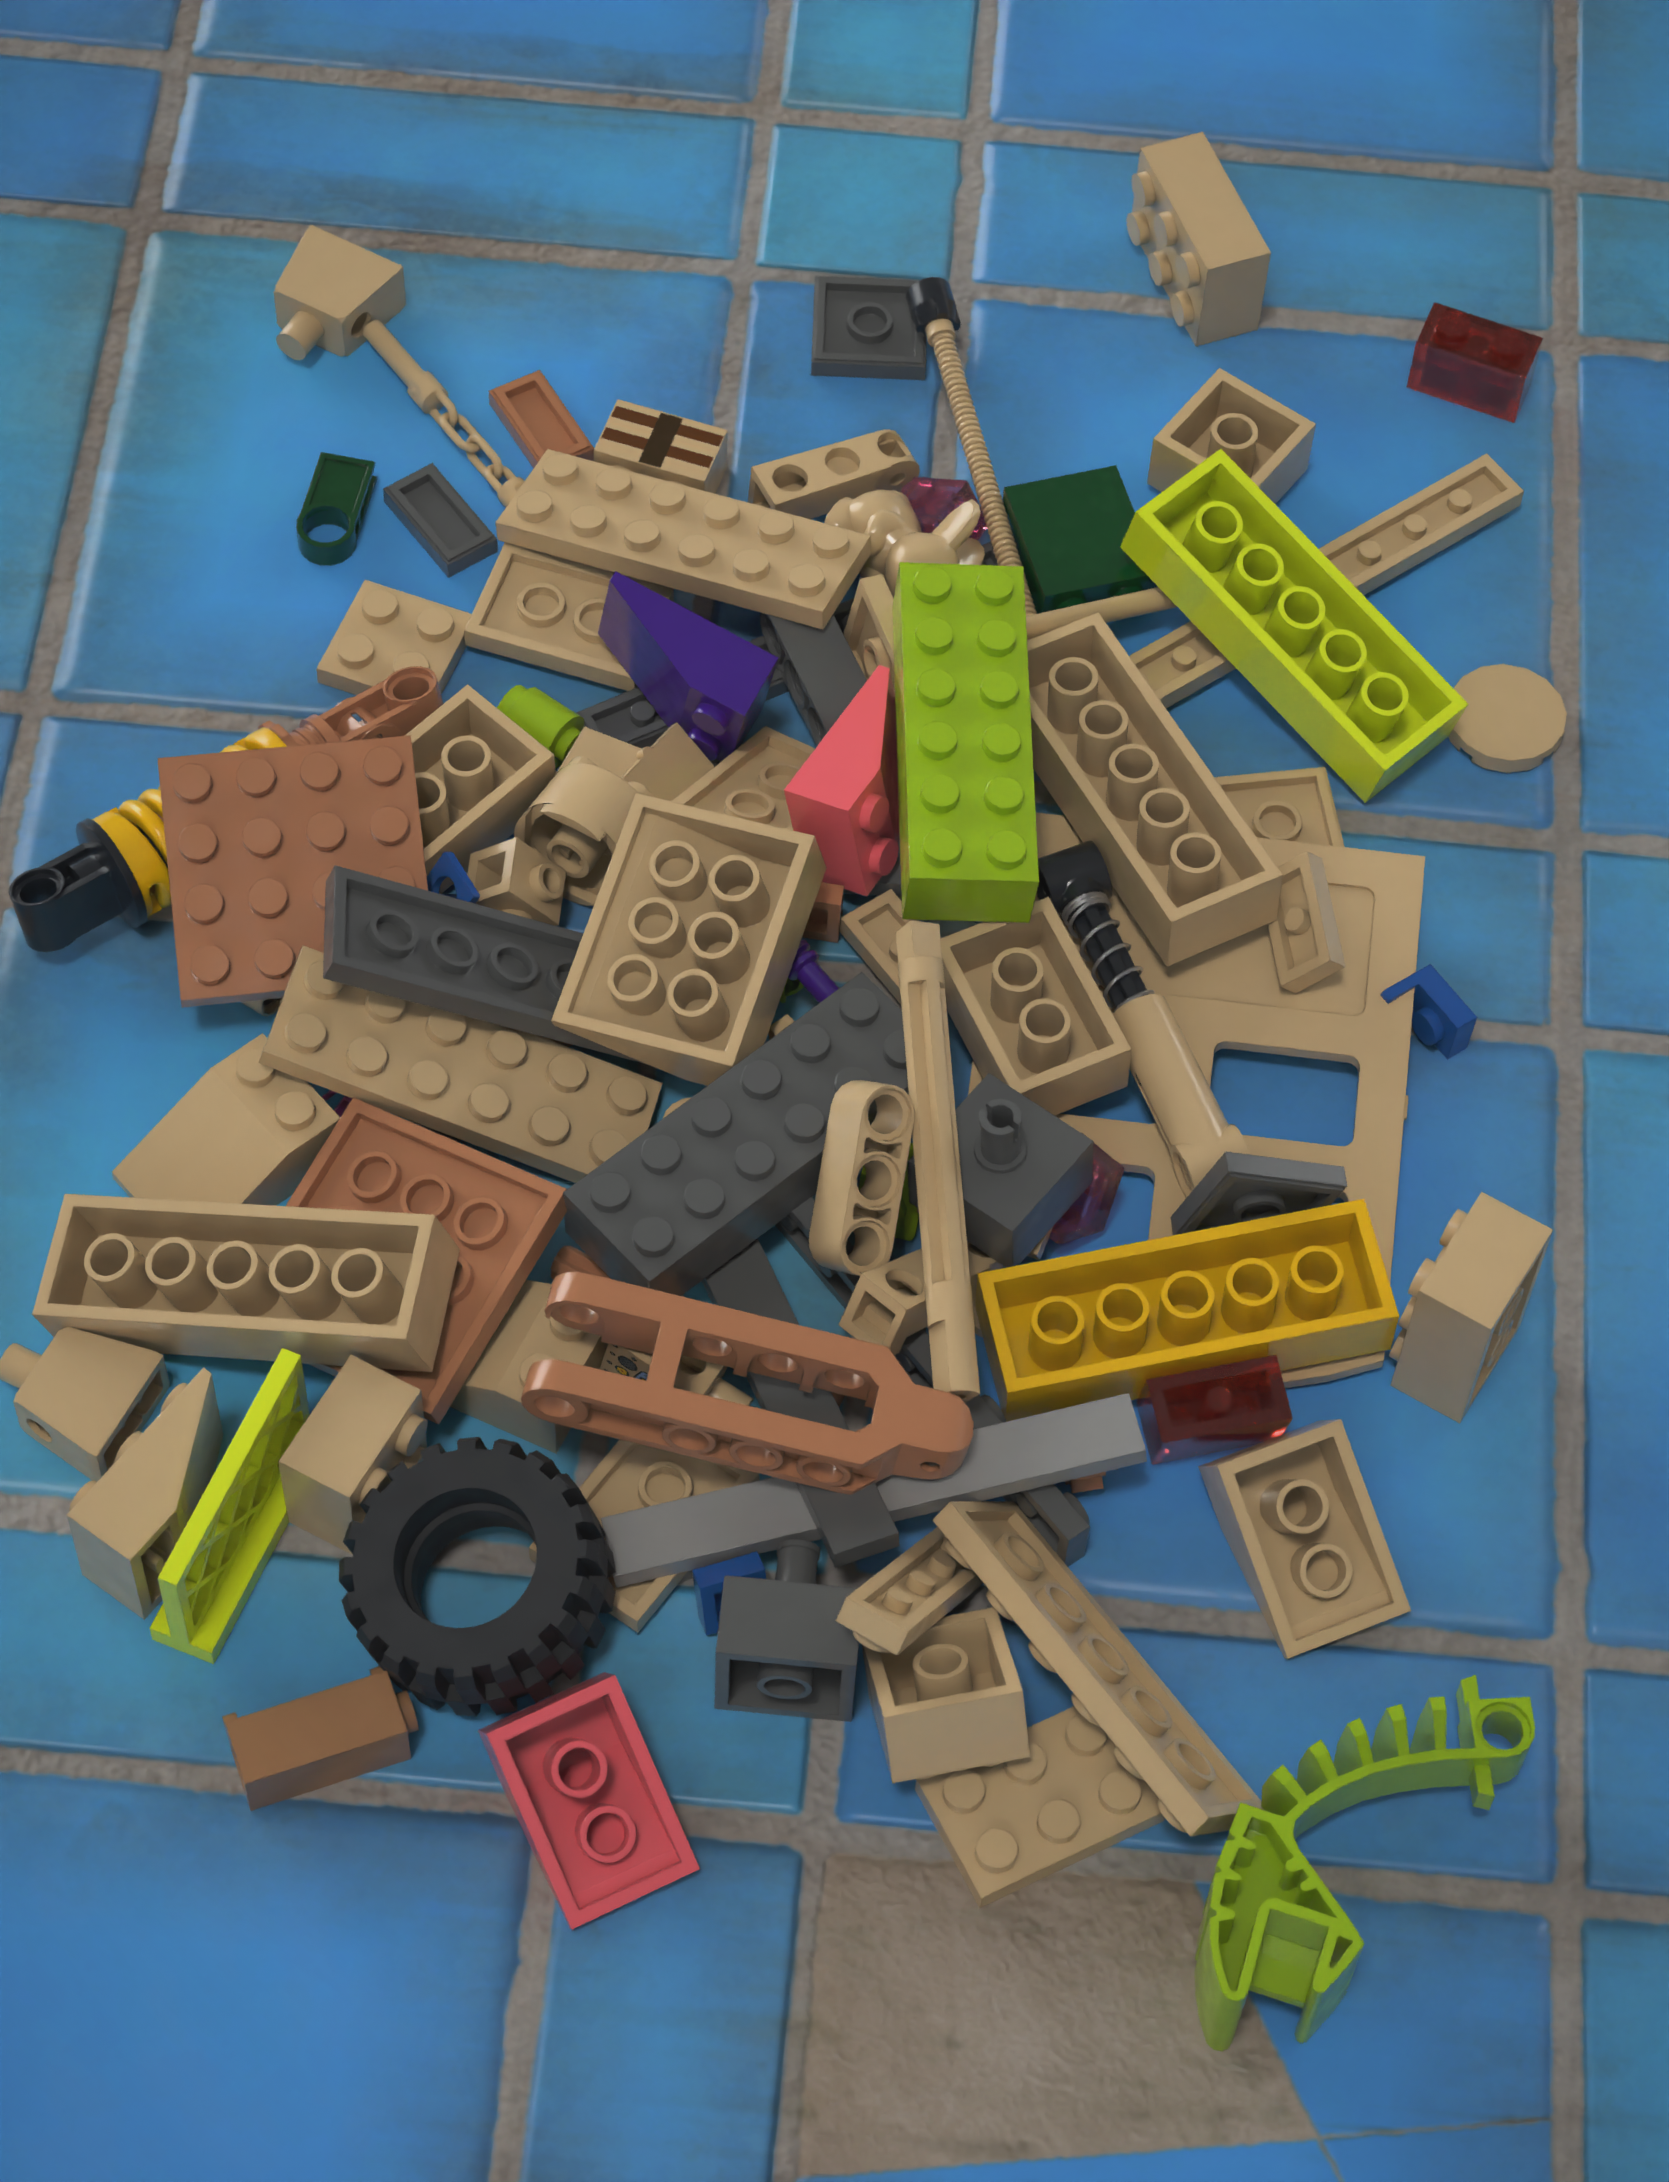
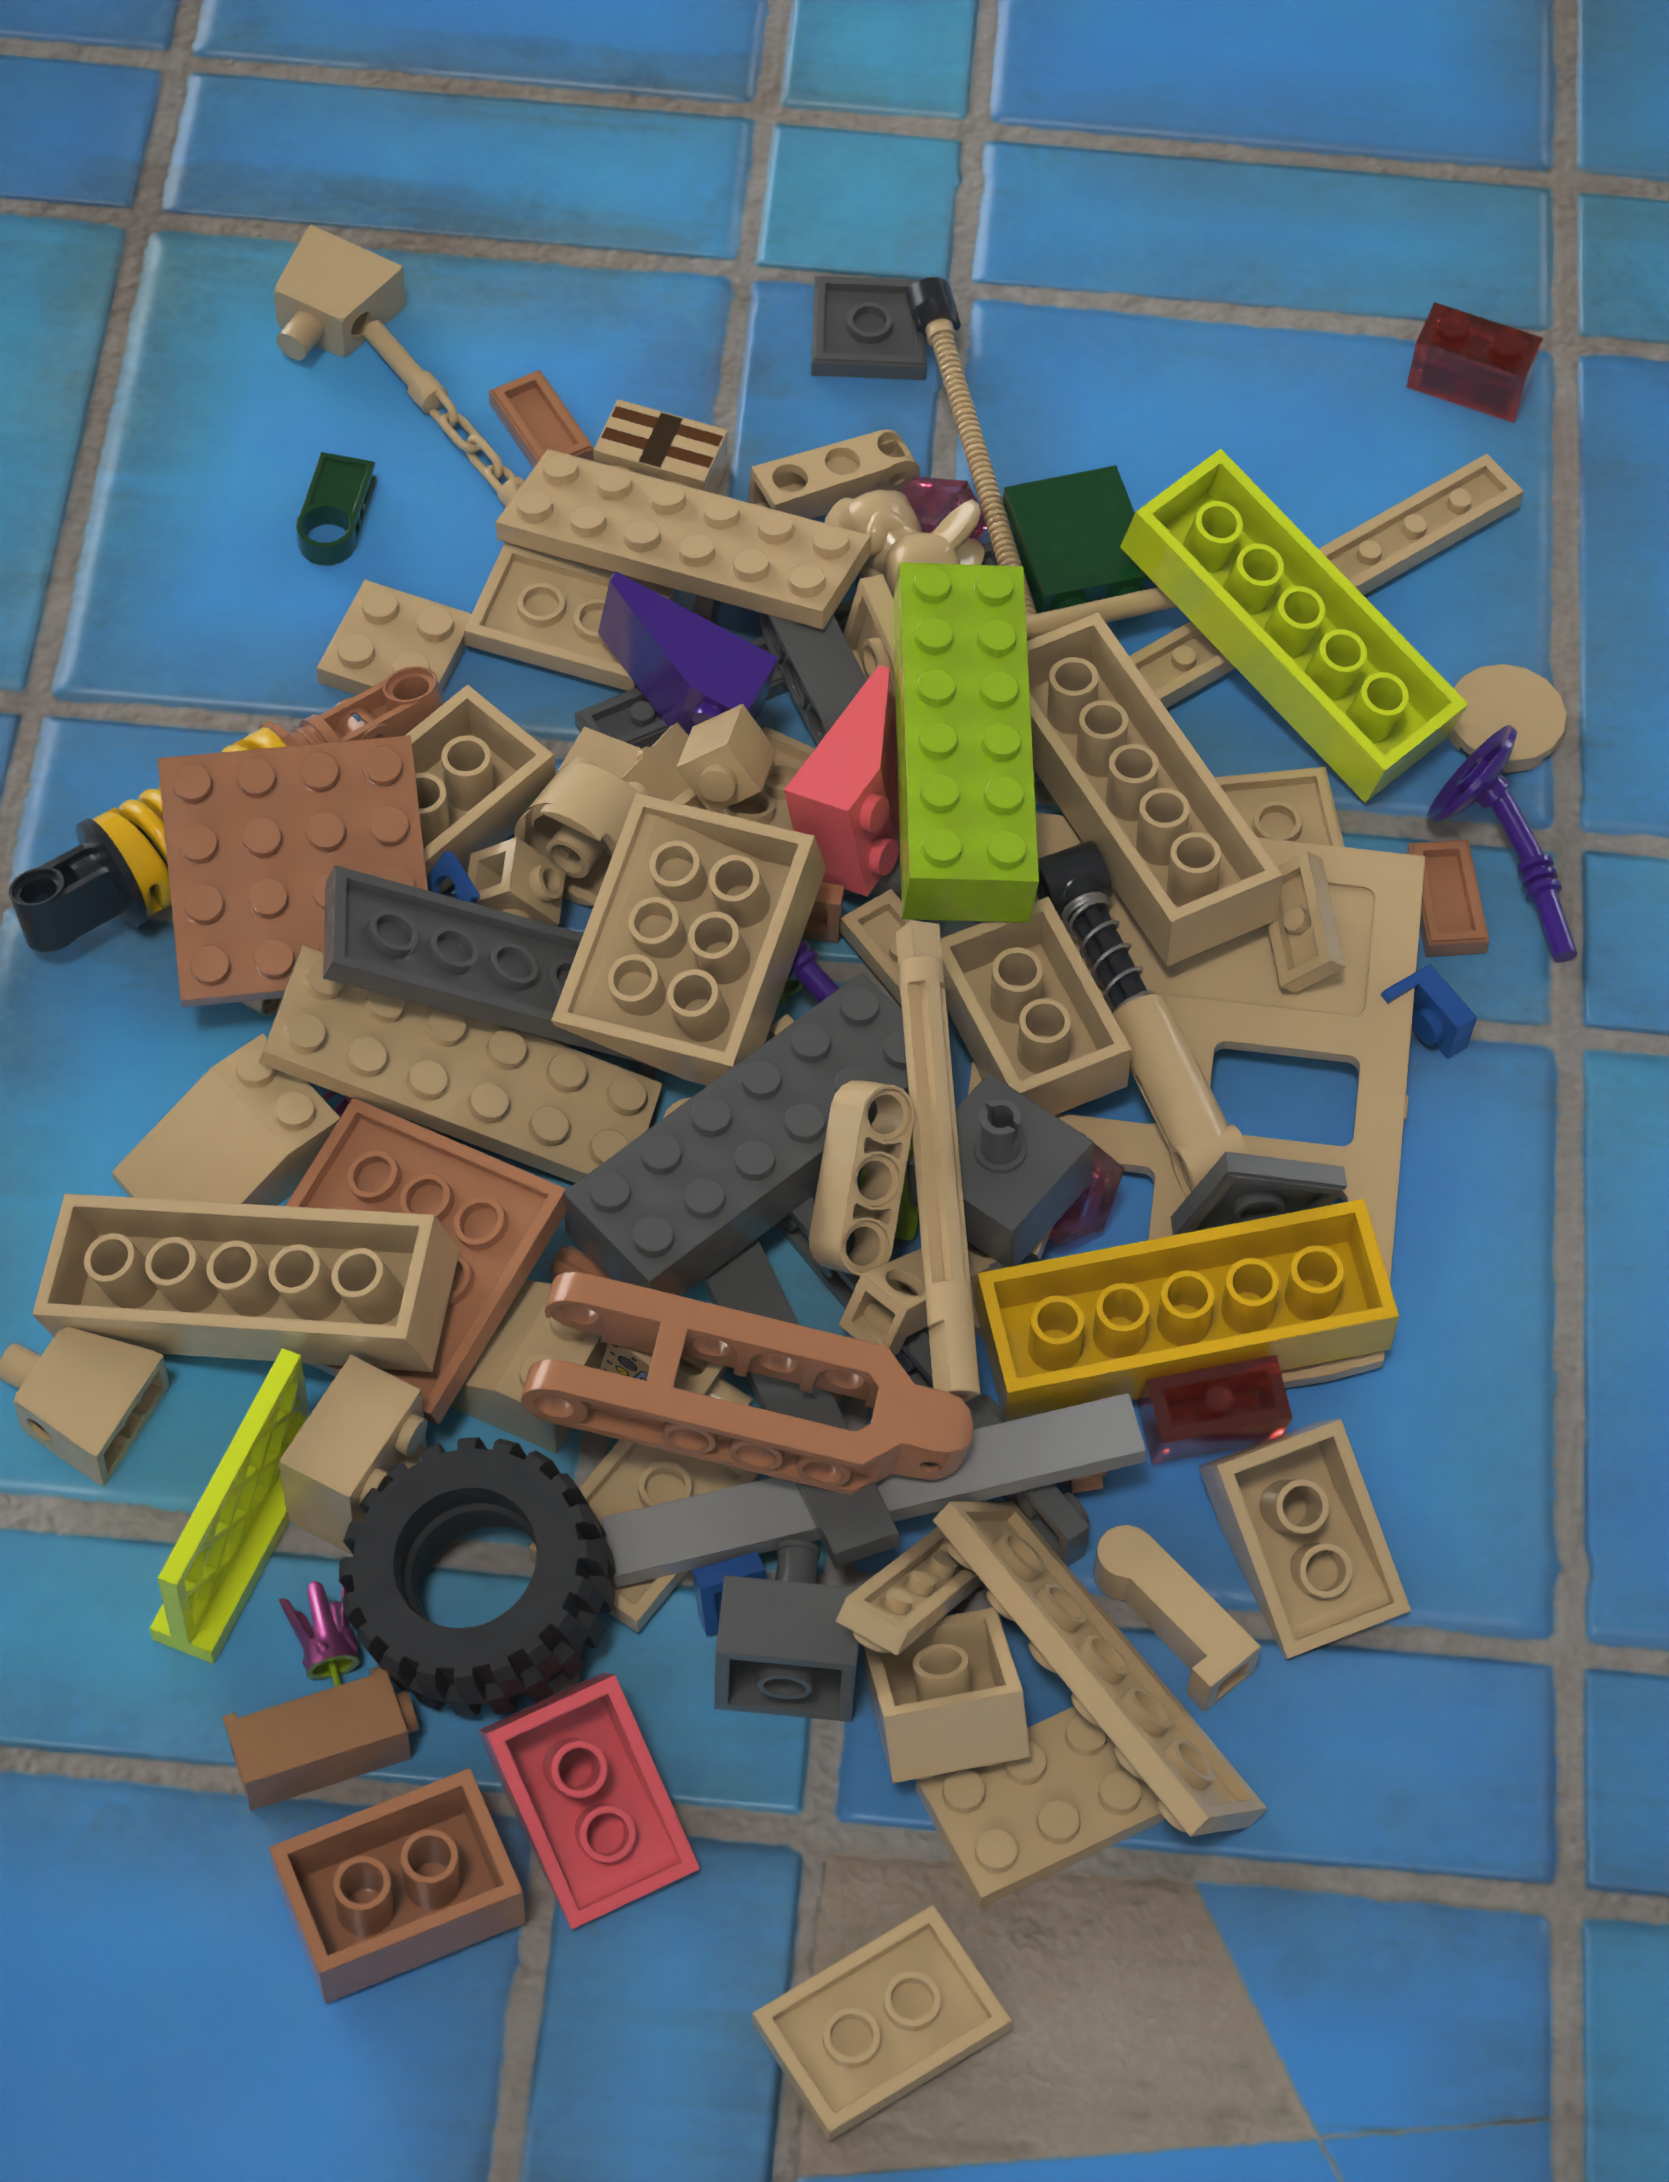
tan slope [67,1367,223,1620] -> none
dark grey tile [383,463,498,578] -> none
lime brick [497,685,585,768] -> none
tan brick [1127,132,1271,346] -> none
tan brick [1147,368,1316,504] -> none
lime piece [1195,1675,1535,2051] -> none
tan brick [1389,1192,1553,1423] -> none
none -> nougat brick [269,1768,525,2004]
none -> flat silver piece [279,1581,360,1687]
none -> tan brick [676,704,777,812]
none -> tan plate [752,1905,1012,2141]
none -> tan leg [1093,1525,1261,1713]
none -> nougat tile [1406,840,1490,957]
none -> dark purple dish [1427,725,1577,963]

